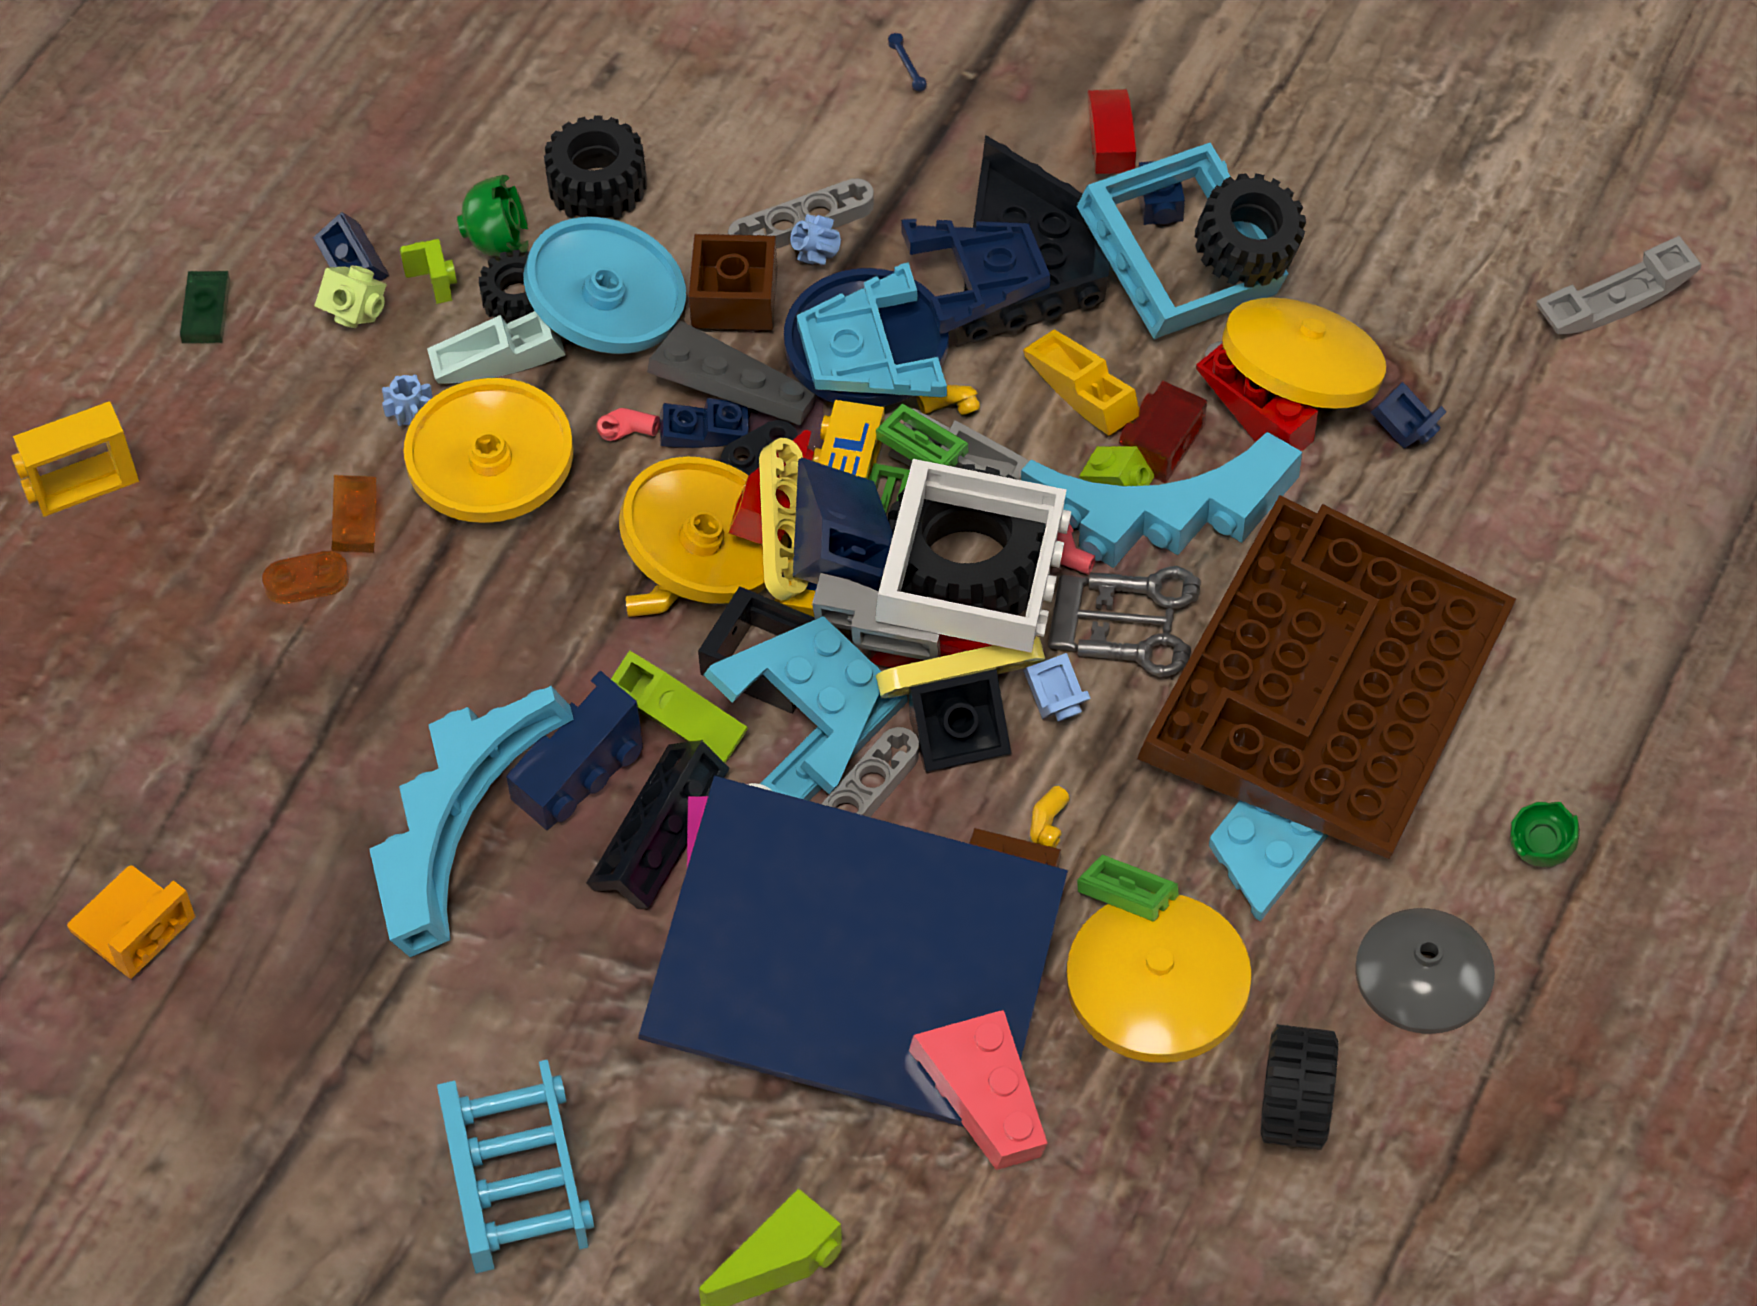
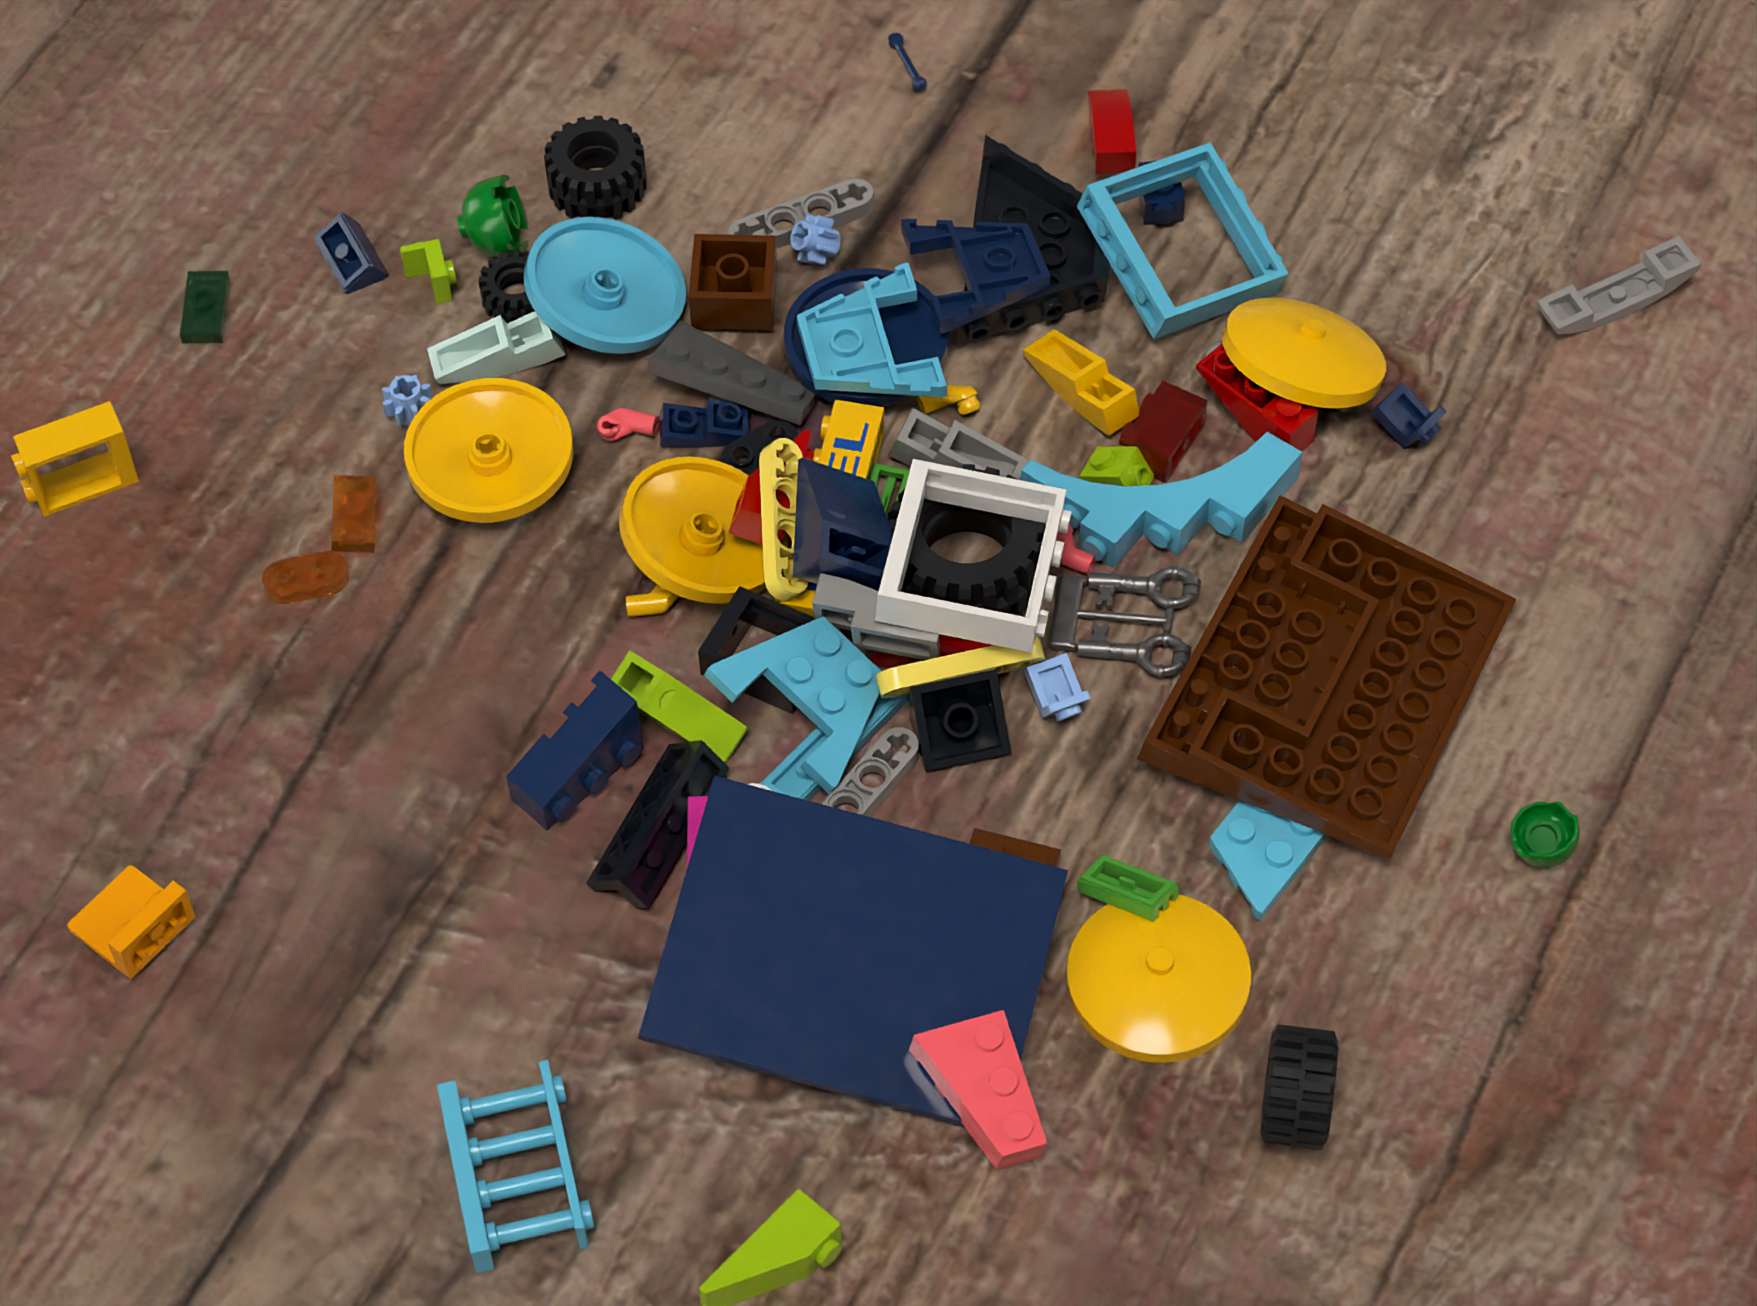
yellowish green brick [314,265,387,328] -> none
medium azure arch [369,686,574,957] -> none
bright green tile [876,403,969,467] -> none
yellow arm [1030,786,1069,848] -> none
black tyre [1194,173,1306,288] -> none
dark grey dish [1355,908,1495,1034] -> none

